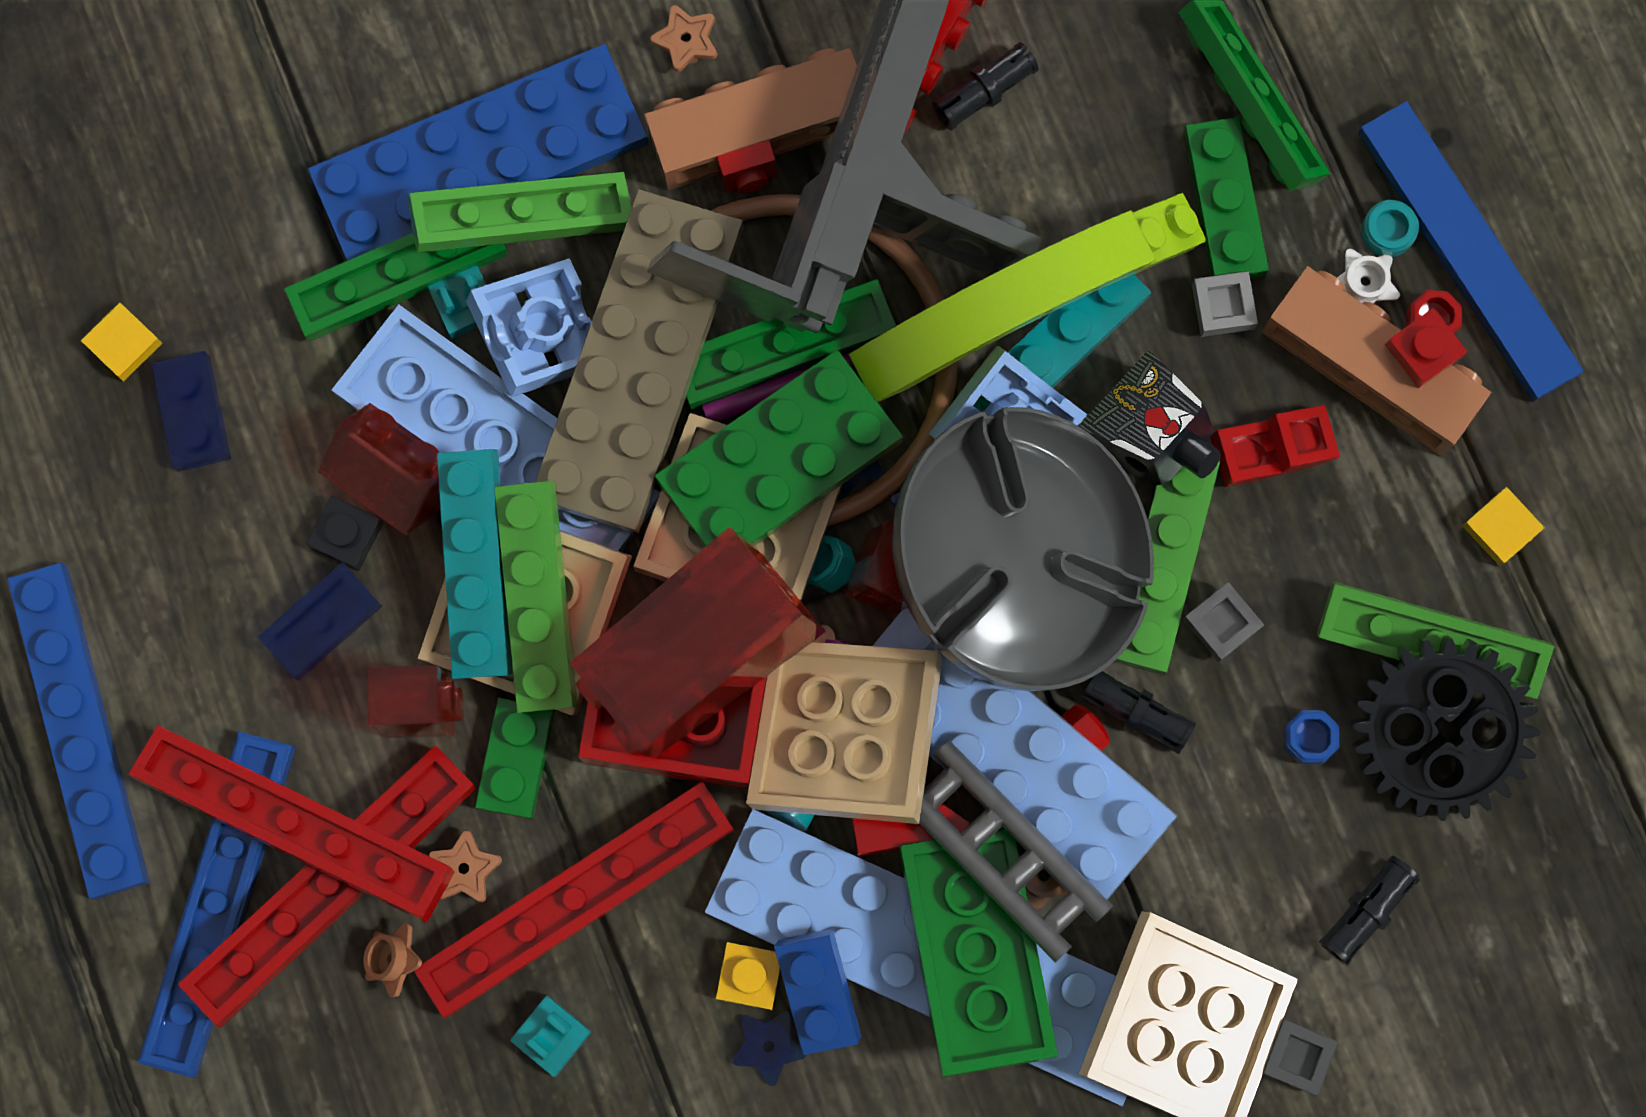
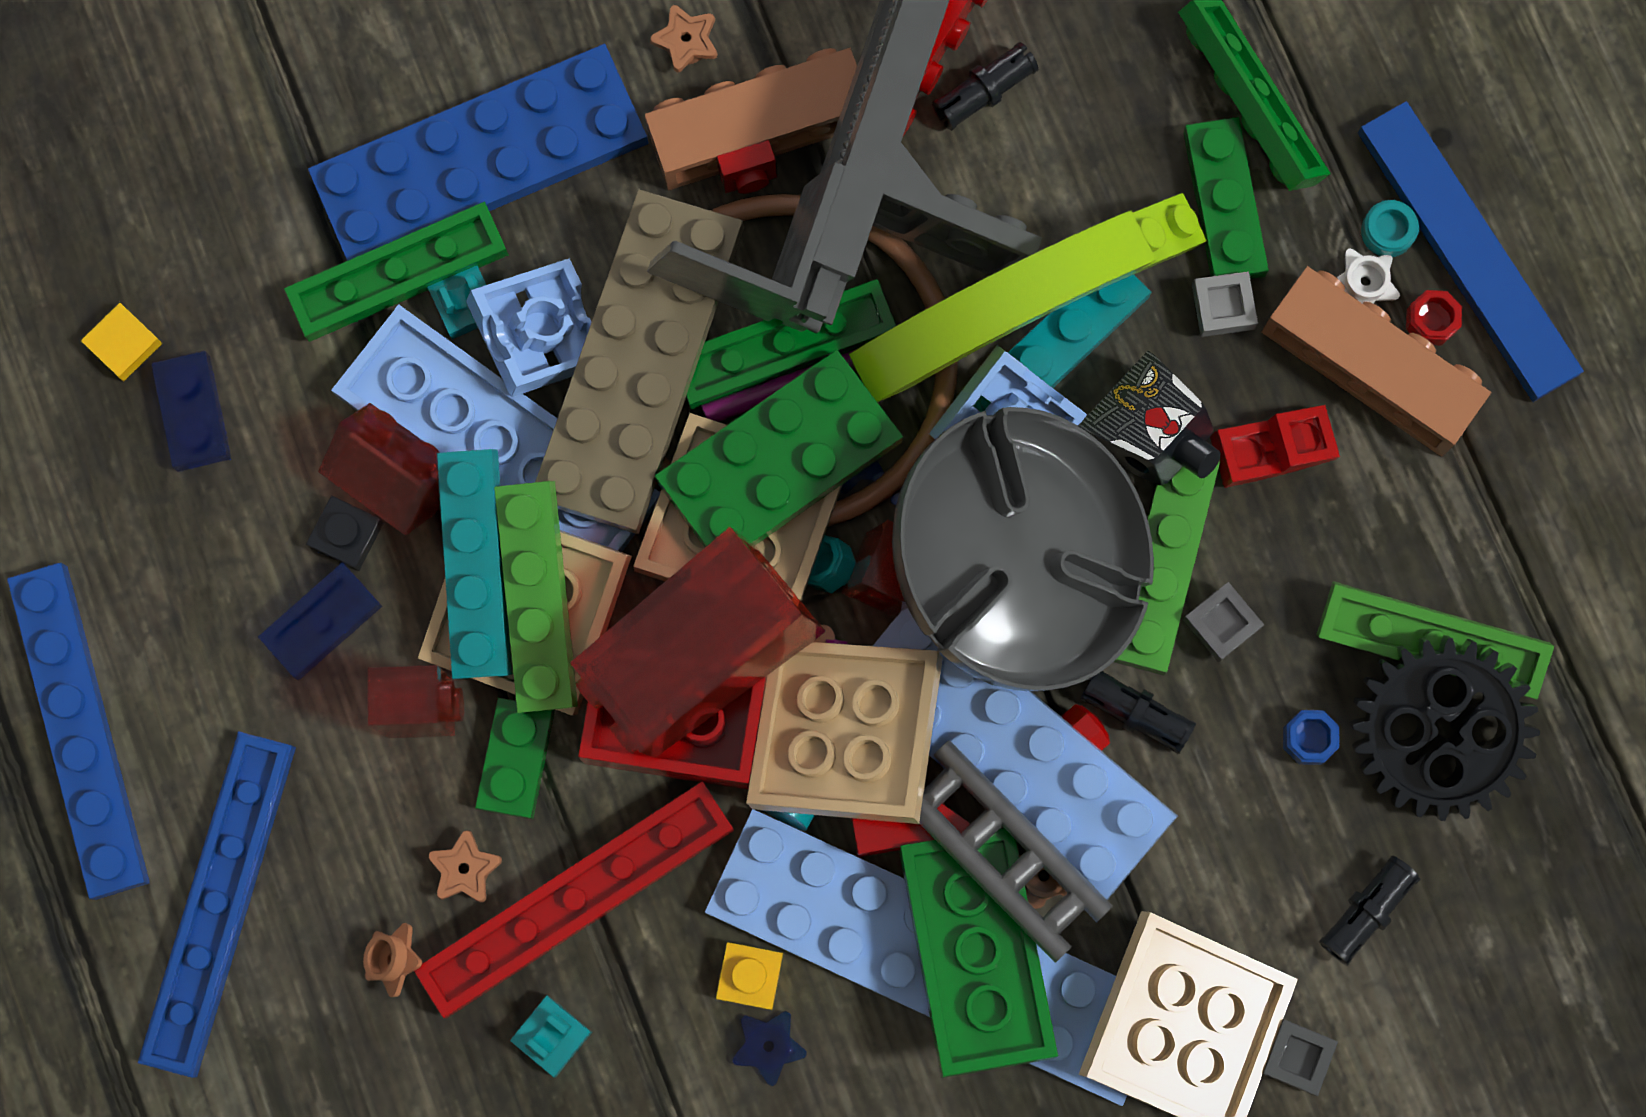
red plate [128,725,455,923] -> none
red plate [178,745,476,1028] -> none
bright green plate [407,172,632,253] -> none
blue plate [774,928,862,1055] -> none
red plate [1385,308,1468,389] -> none
yellow tile [1462,487,1545,567] -> none

